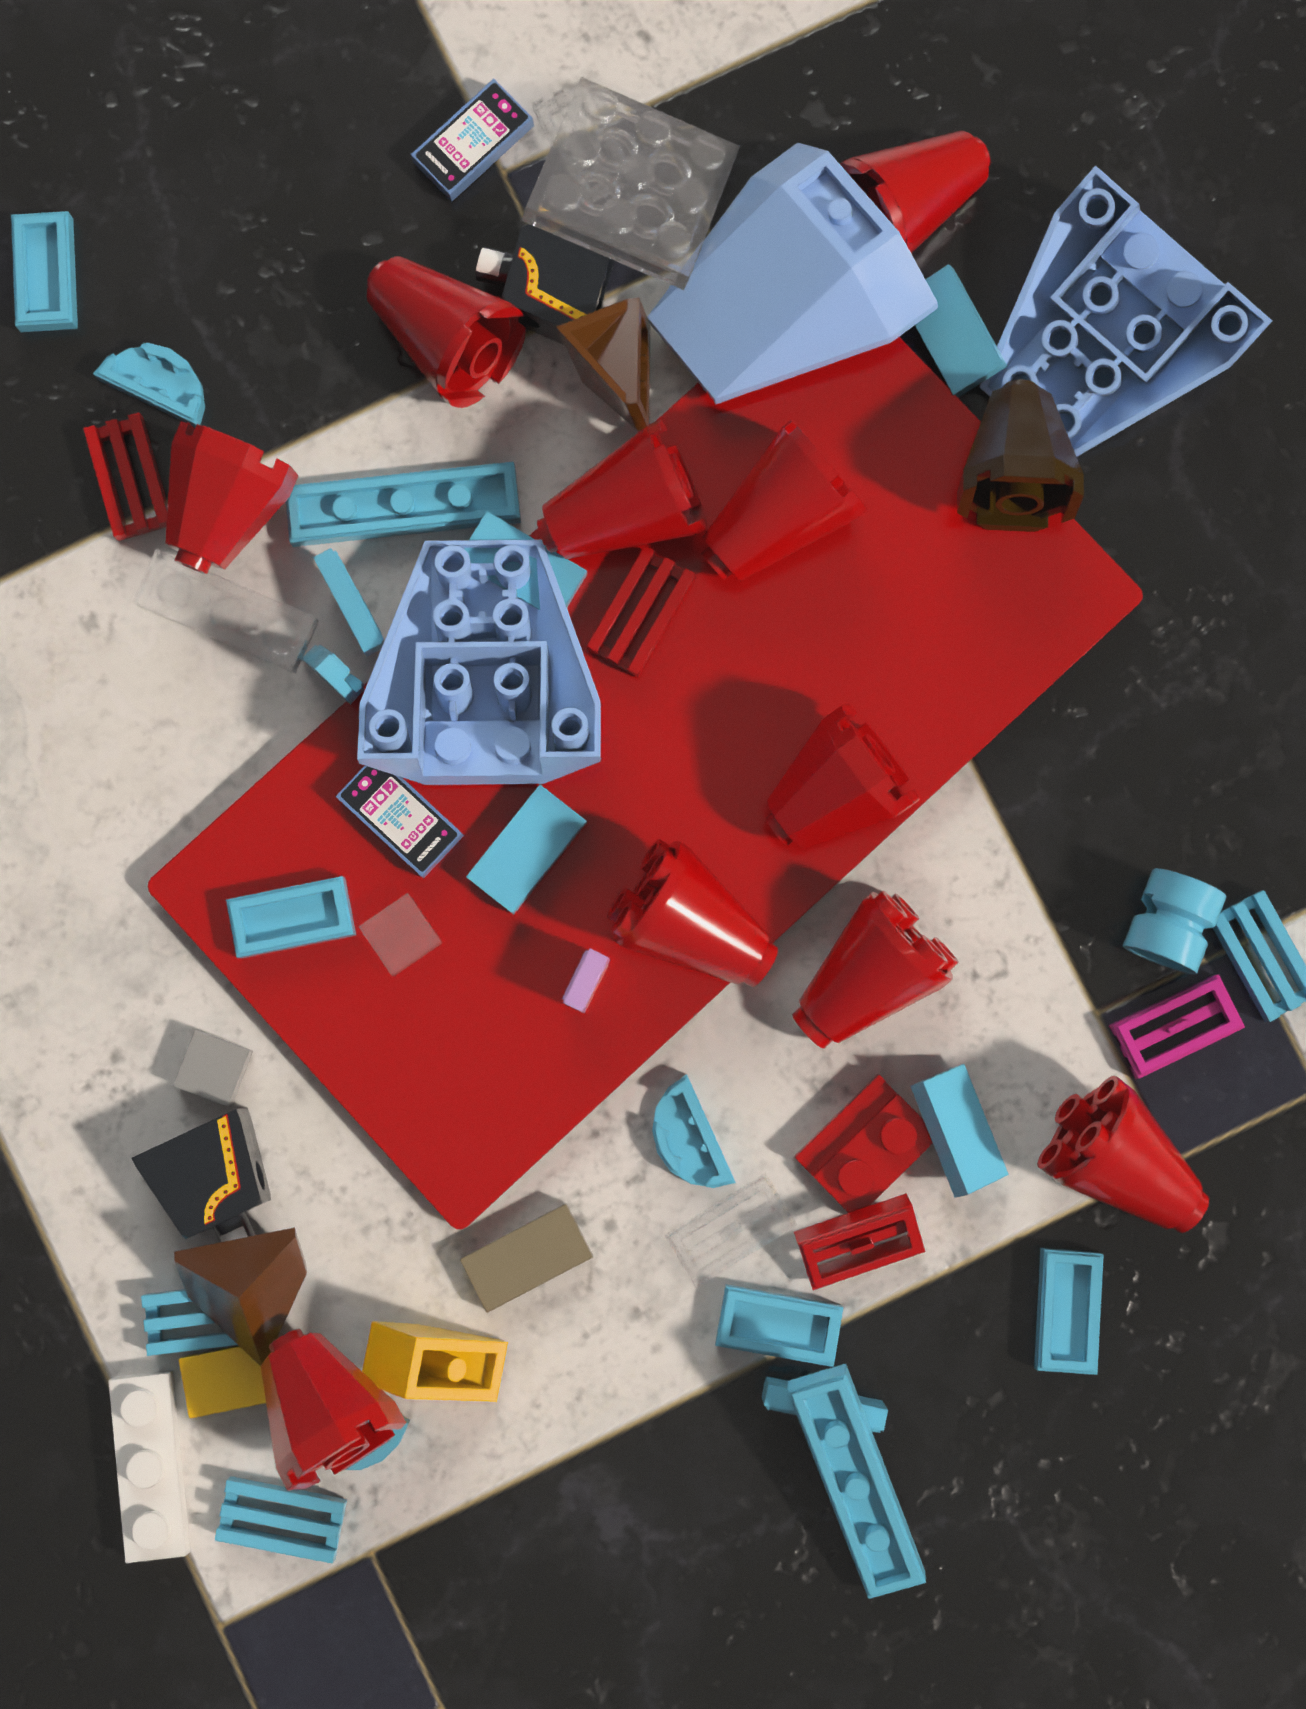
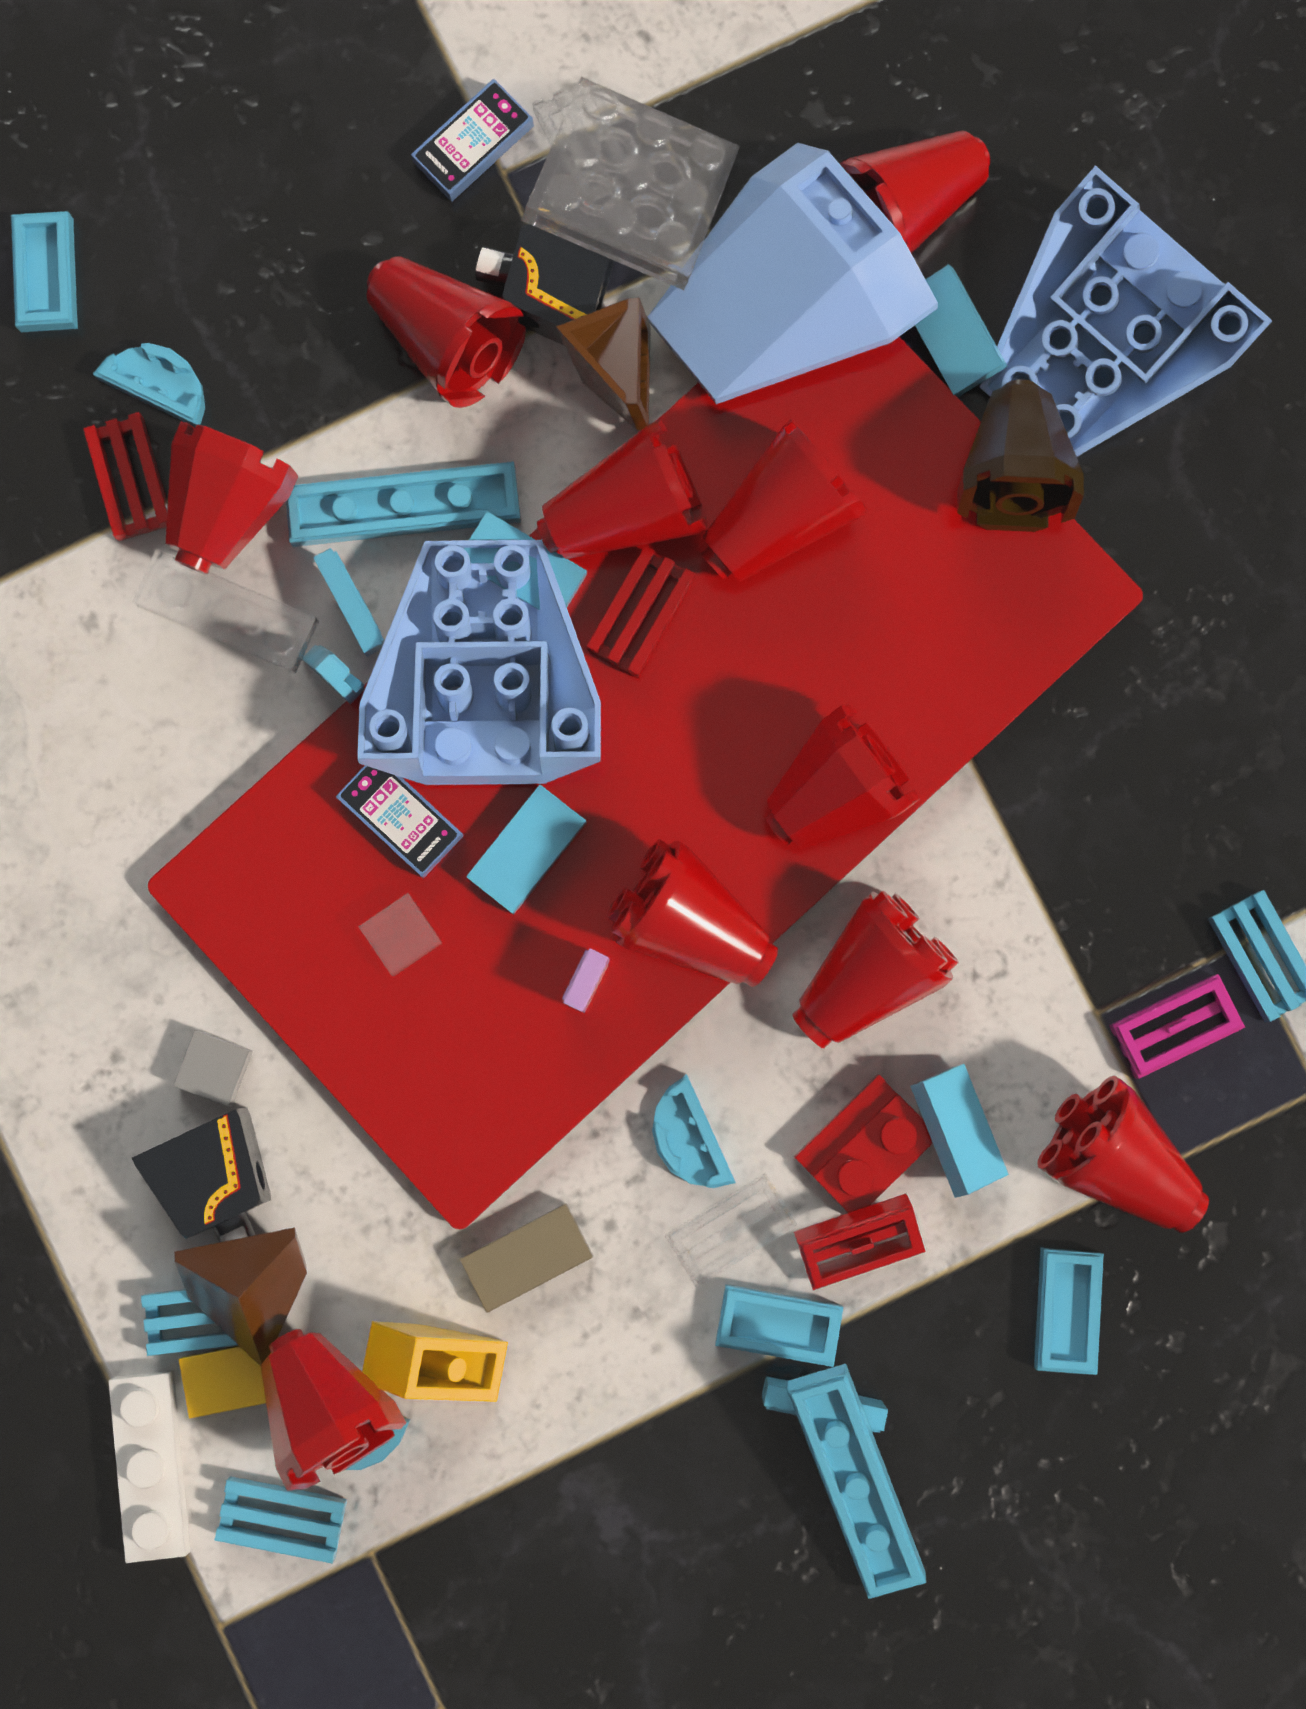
medium azure tile [226,876,356,959] -> none
medium azure wheel [1123,868,1226,974] -> none

